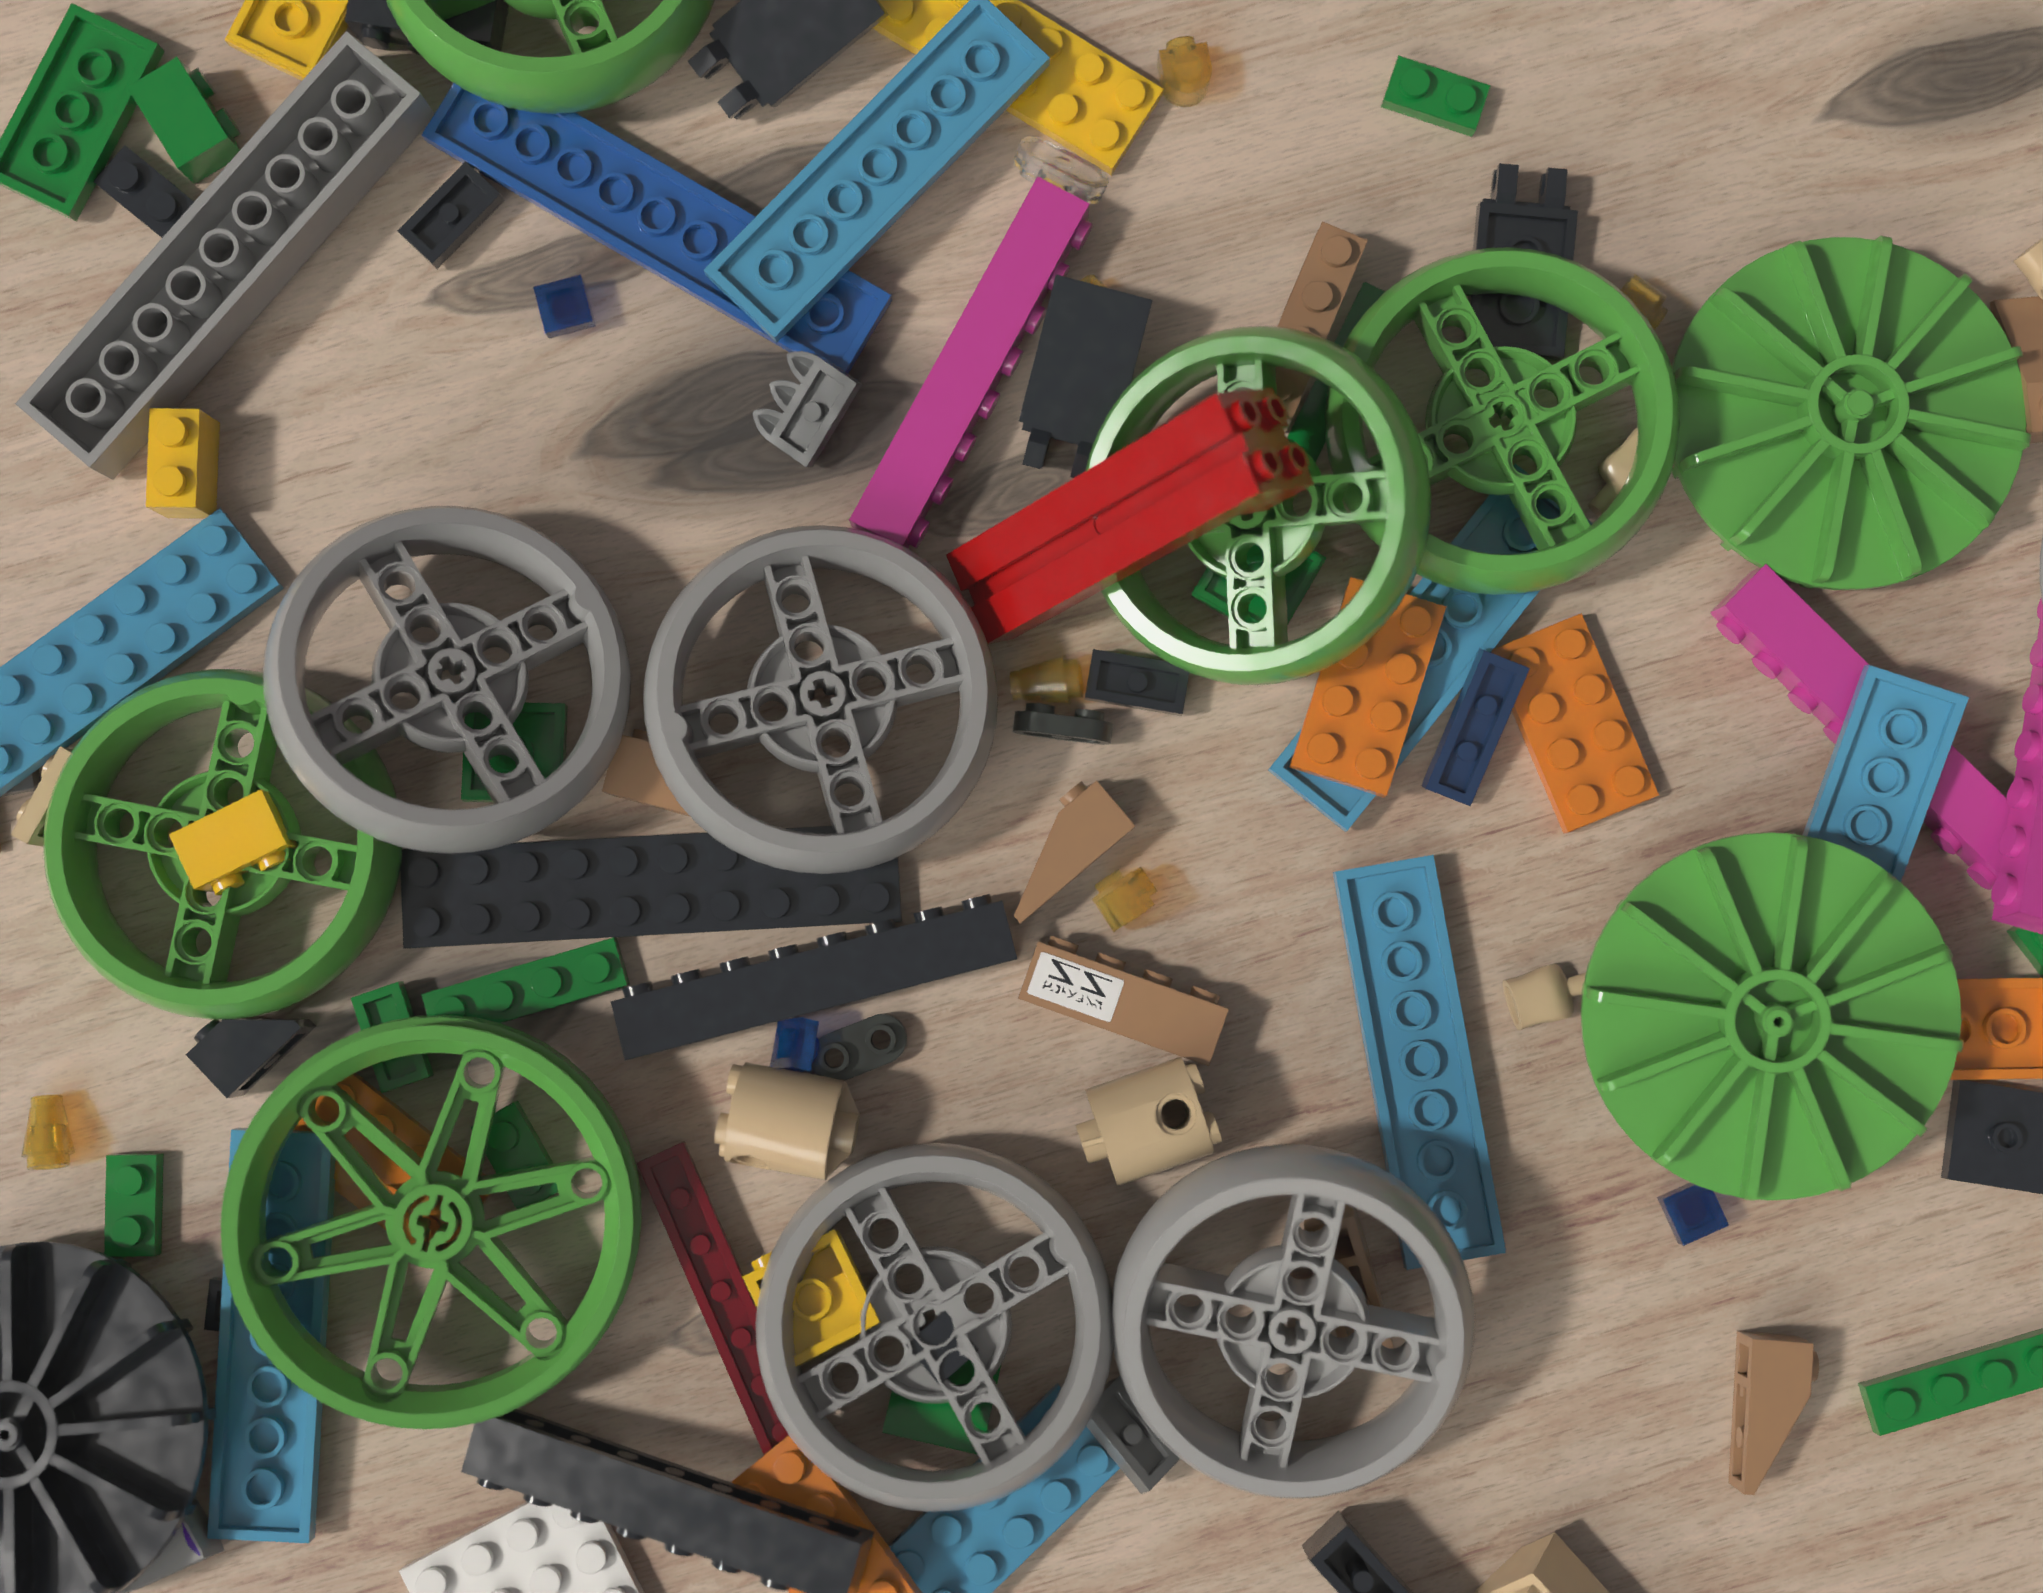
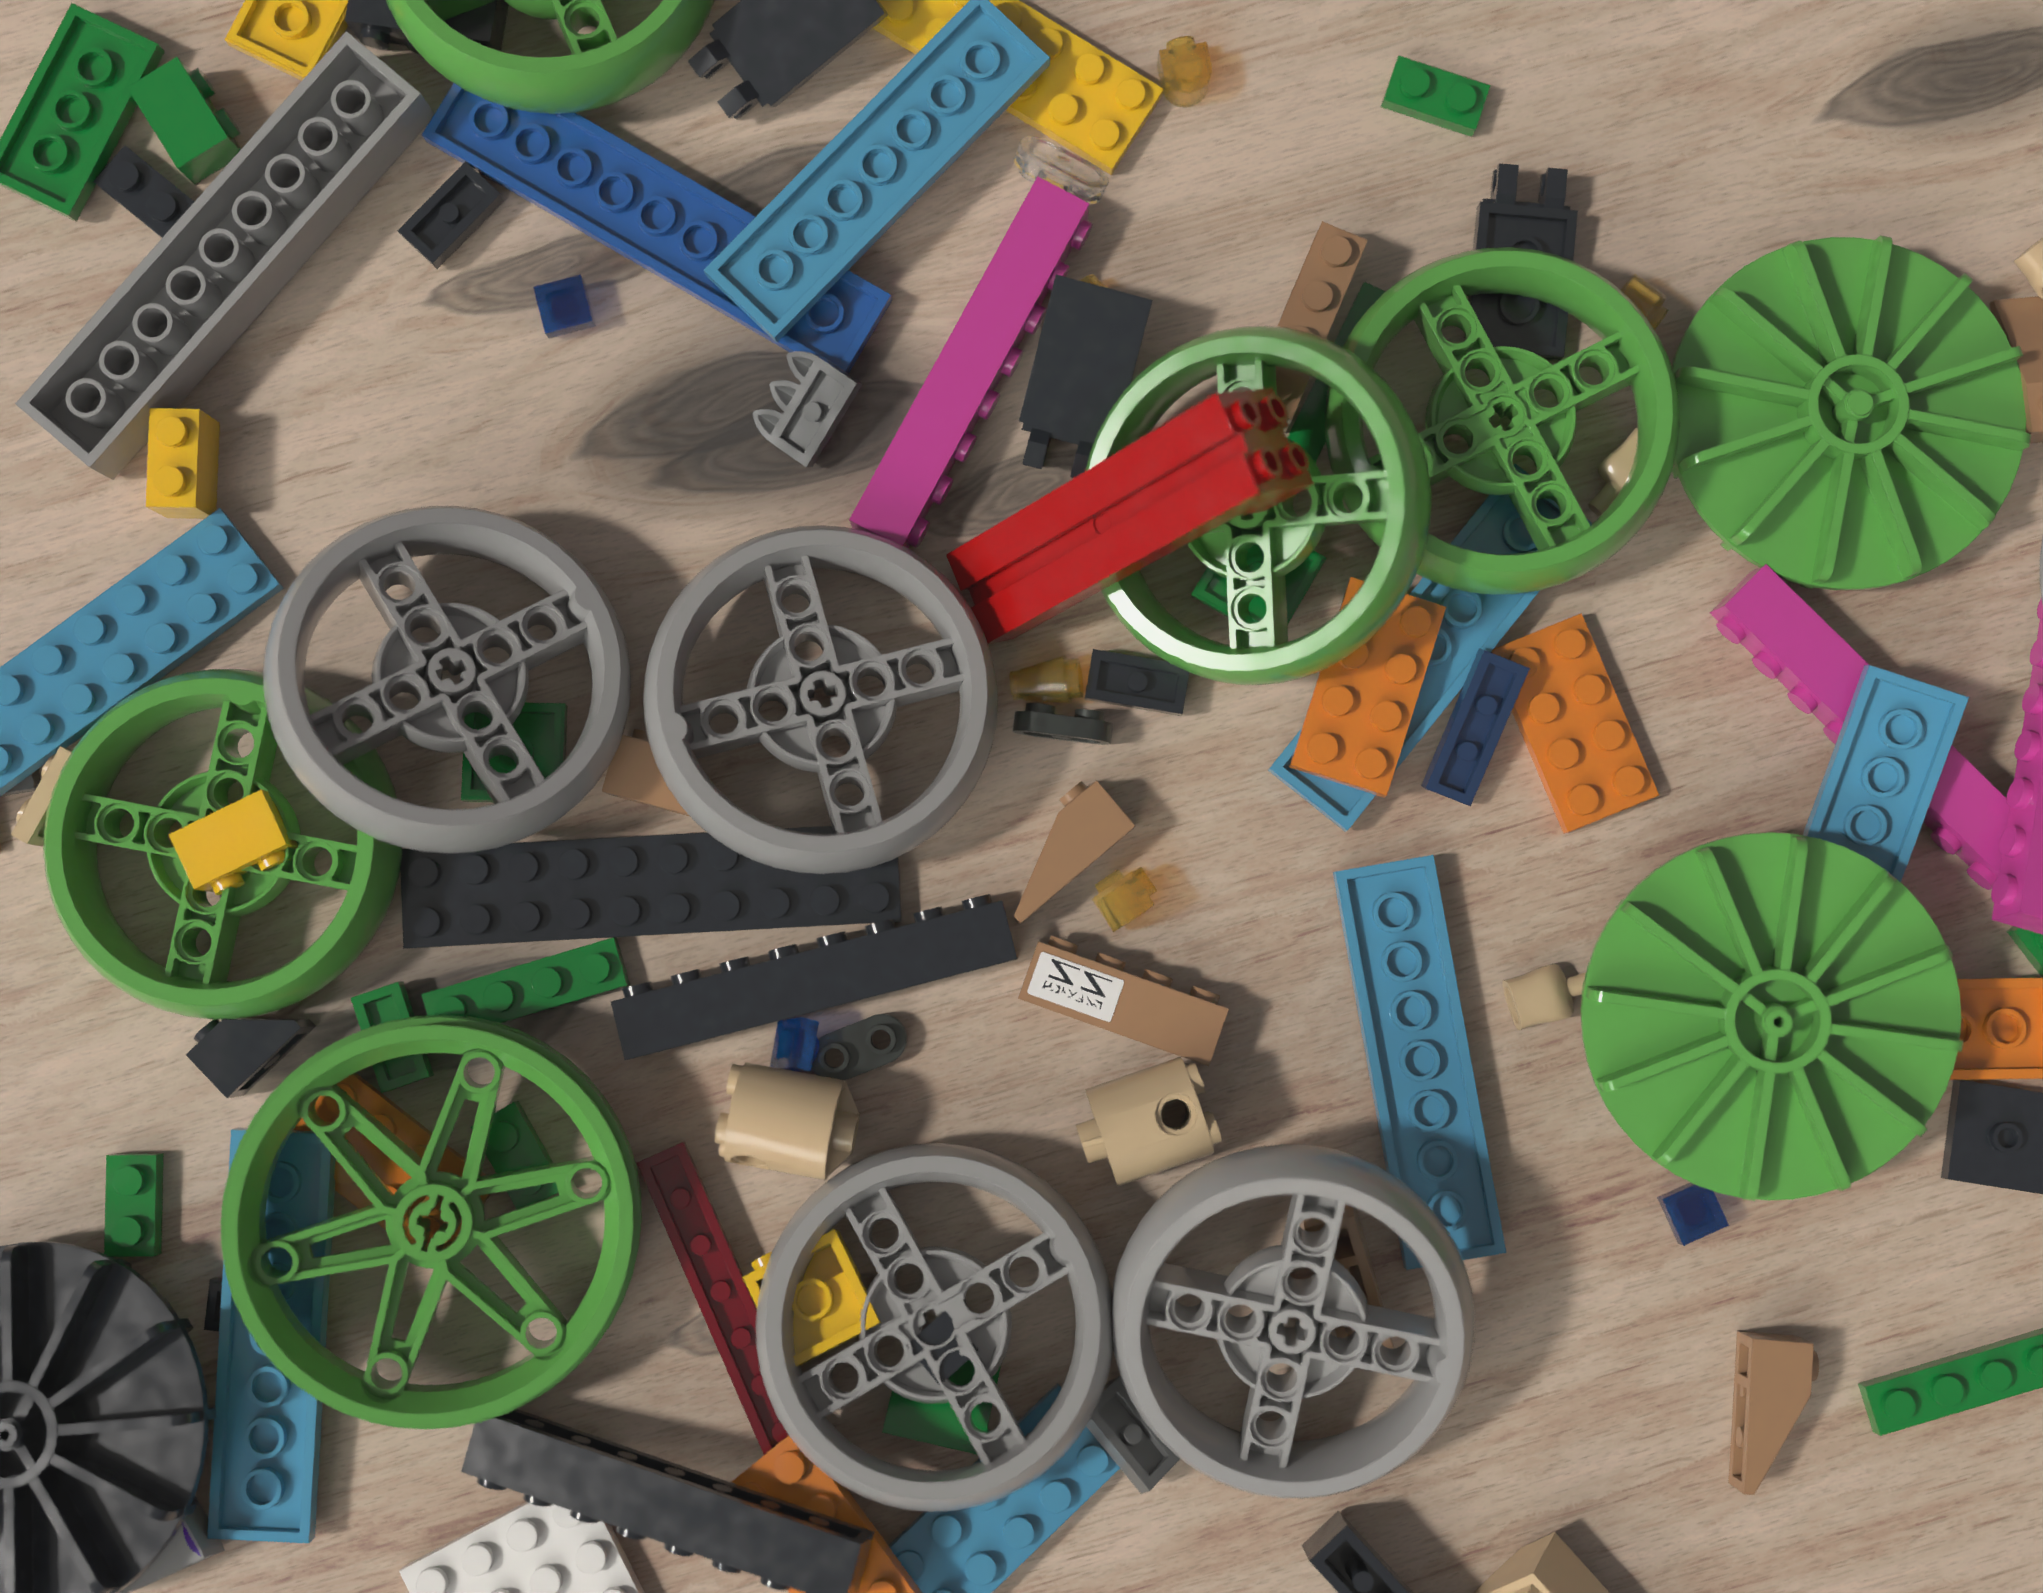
clear yellow cone [21,1095,75,1170] -> none

